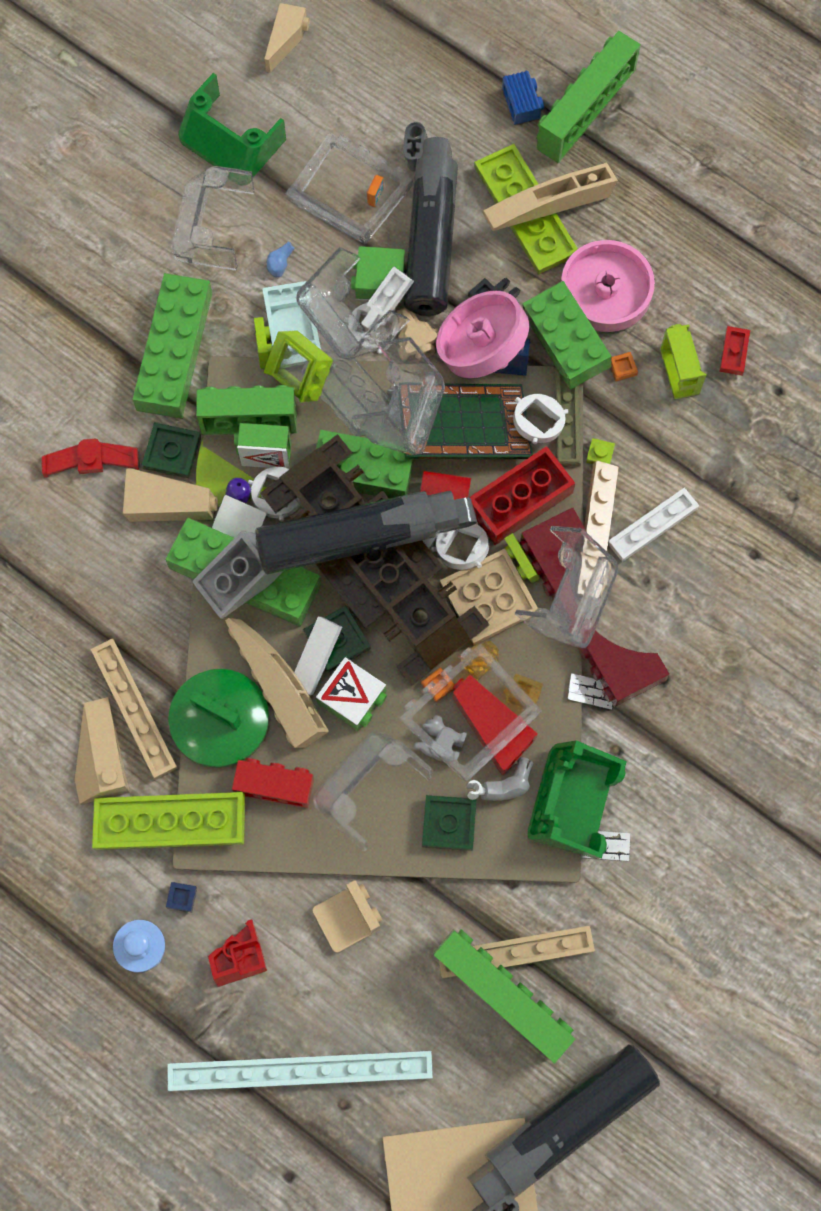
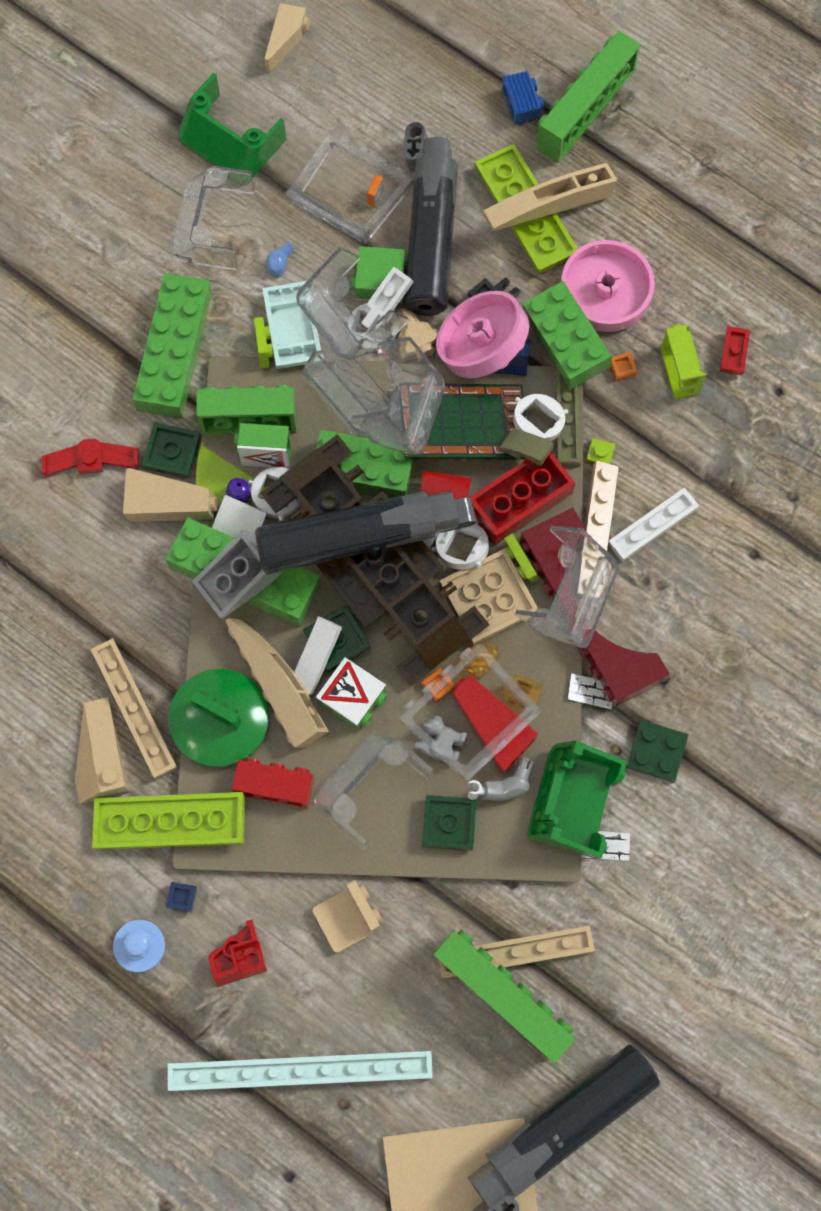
lime window [263,330,333,403] -> none
none -> olive slope [500,429,554,466]
none -> dark green plate [626,720,689,783]

